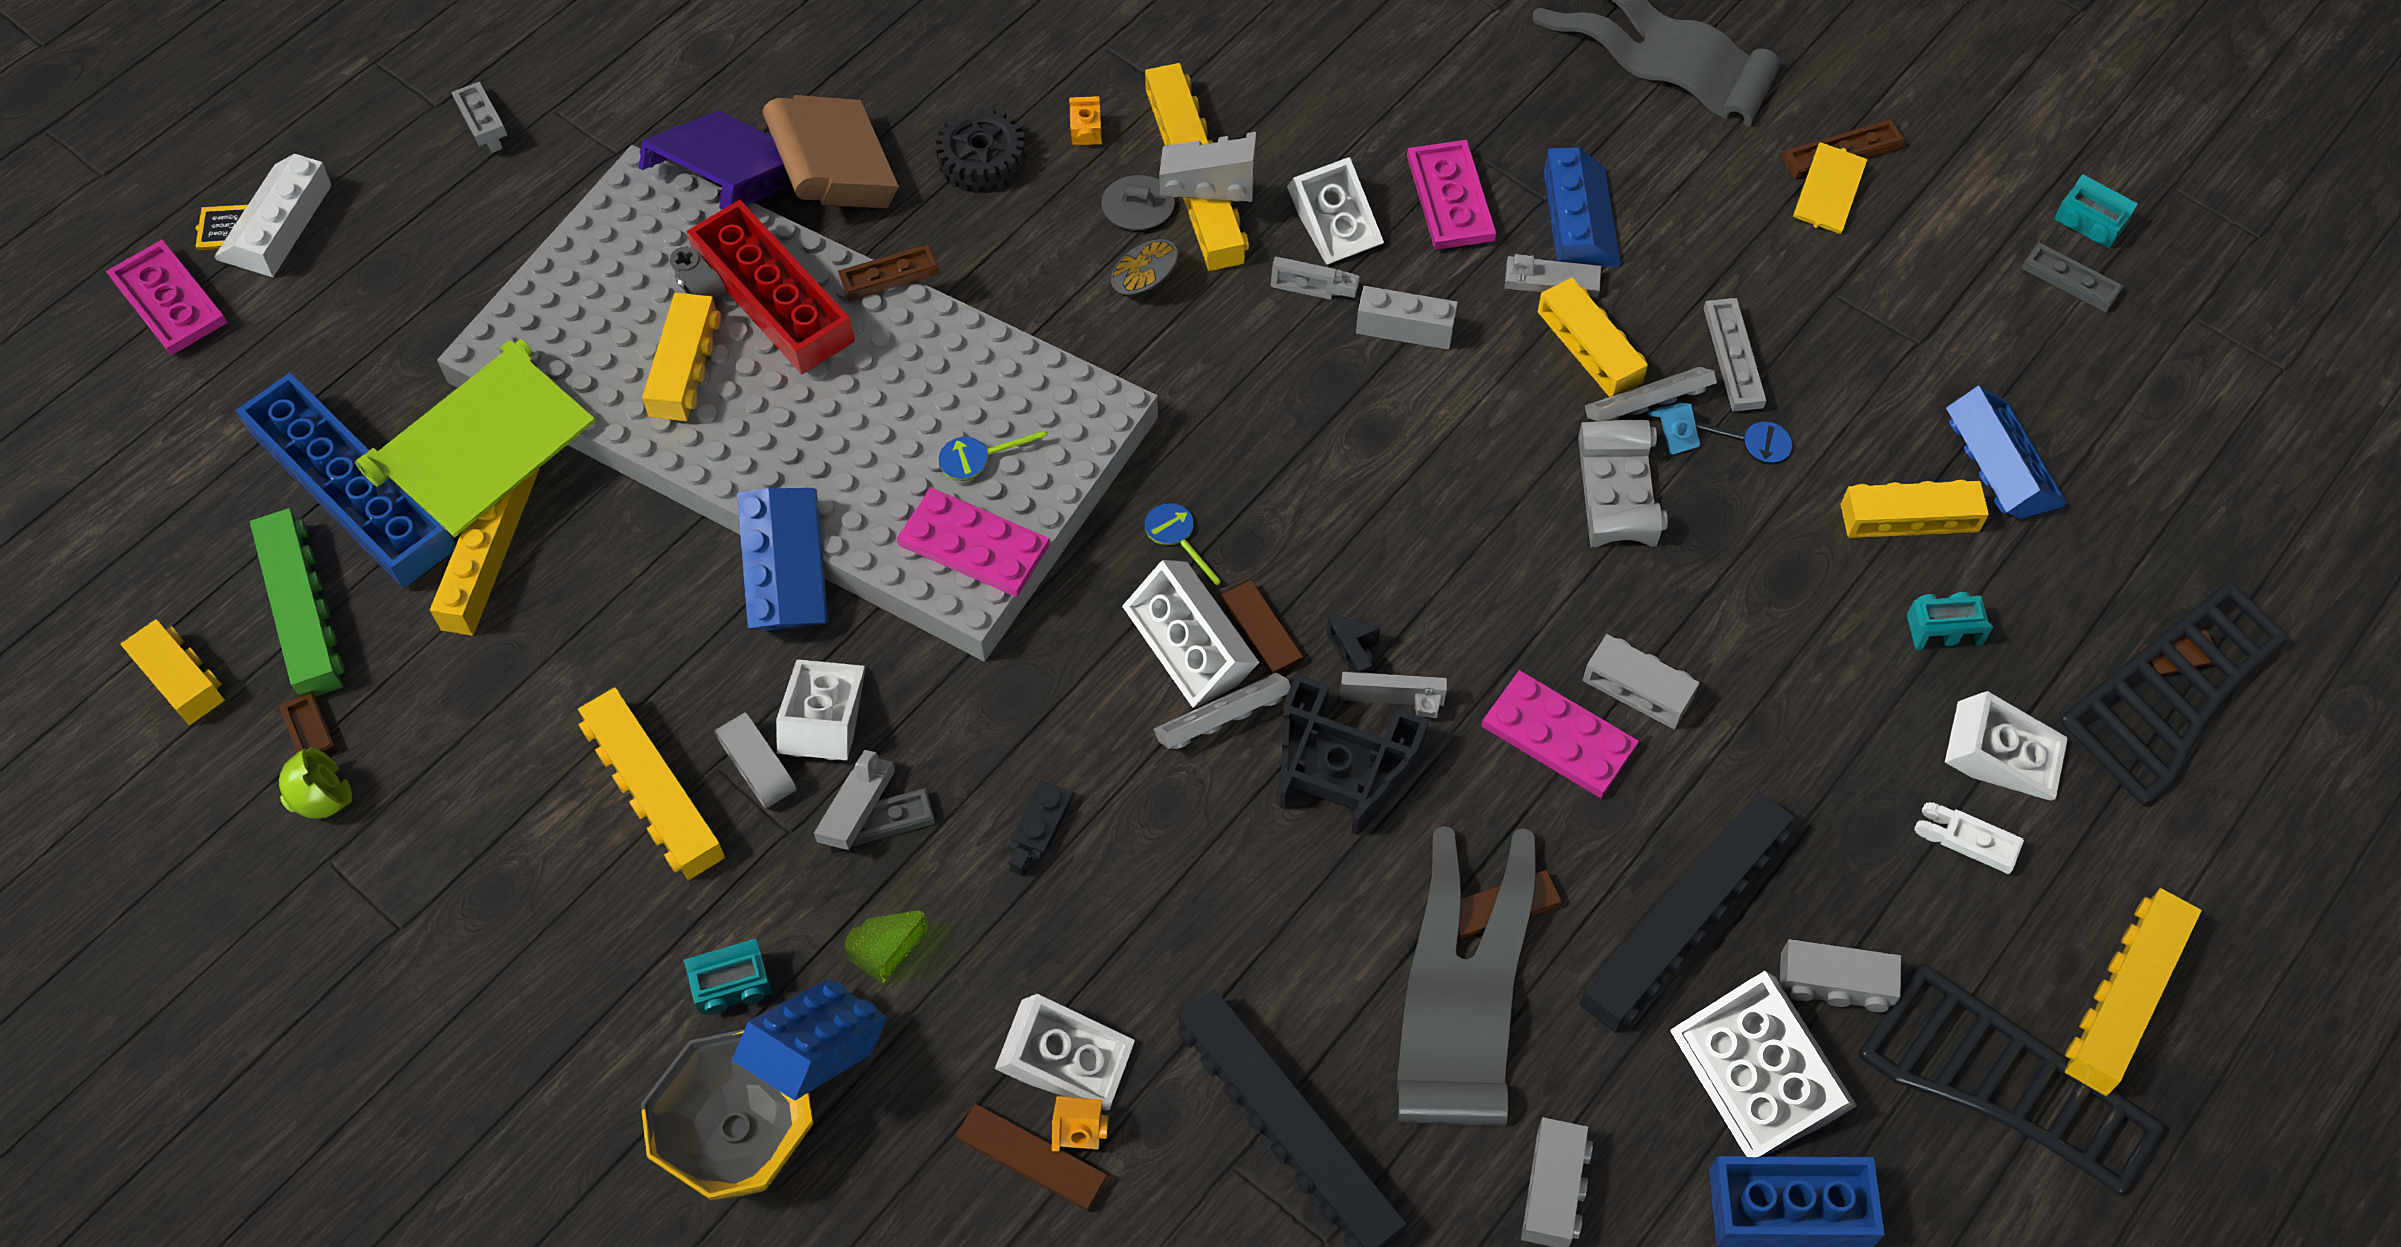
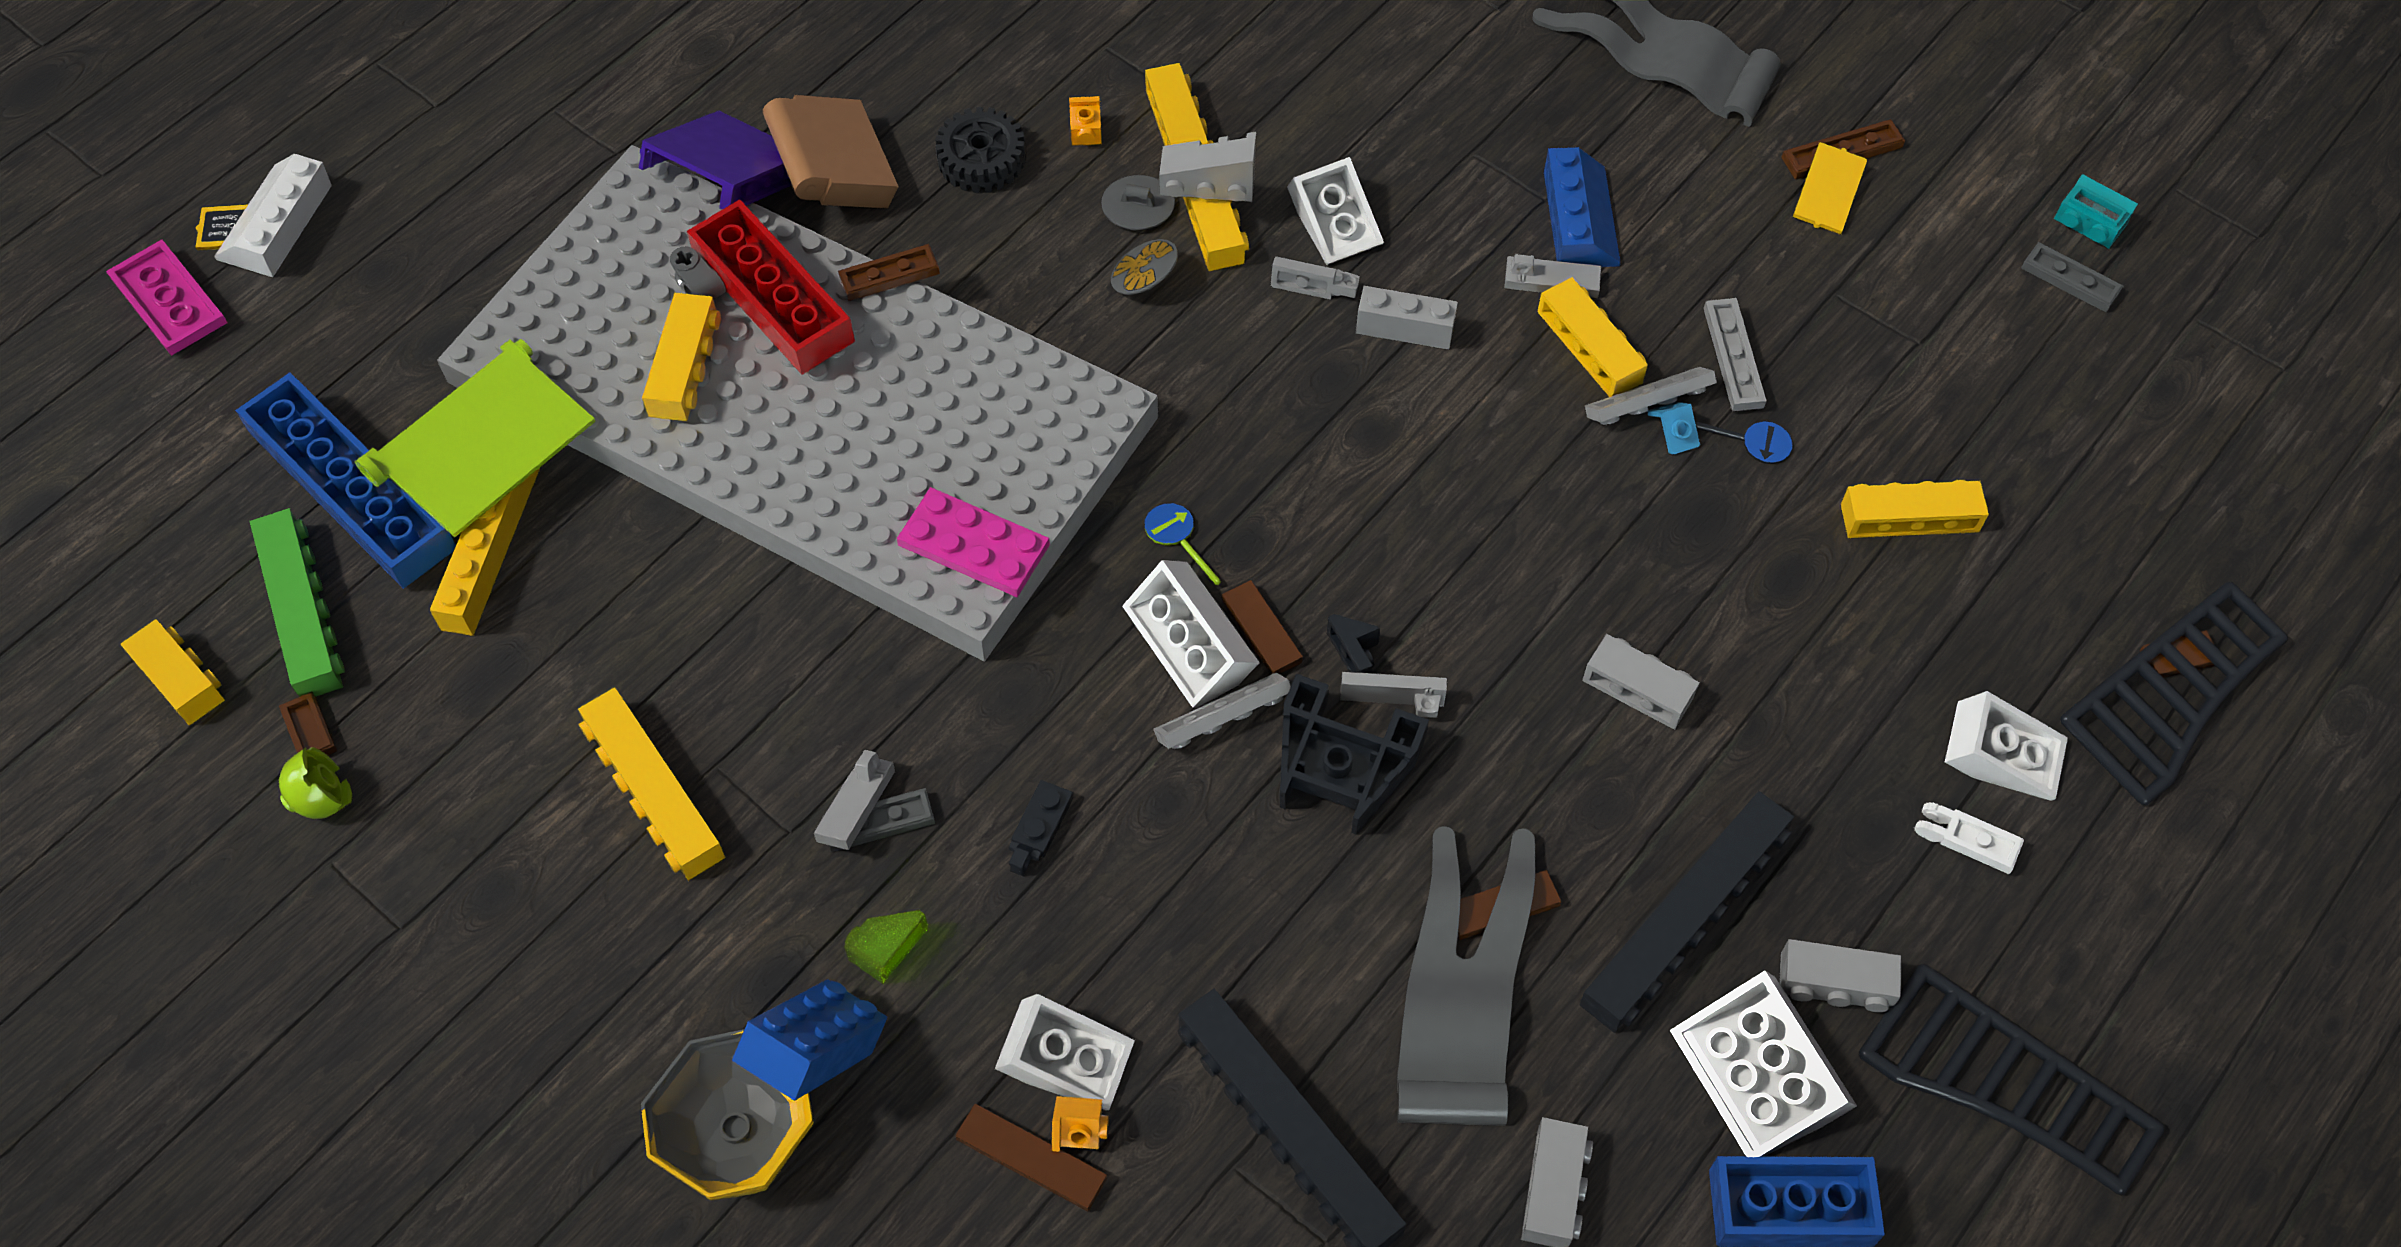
light grey hinge [451,82,507,153] -> none
teal window [683,939,772,1015] -> none
light grey beam [714,712,797,809] -> none
blue slope [737,488,828,631] -> none
white slope [776,659,865,760] -> none
blue piece [938,431,1048,481] -> none
dark pink plate [1407,140,1496,250] -> none
dark pink plate [1481,670,1639,798] -> none
light grey piece [1578,420,1667,547] -> none
teal window [1907,592,1994,650] -> none
slope [1946,385,2068,519] -> none
yellow brick [2064,888,2202,1096] -> none

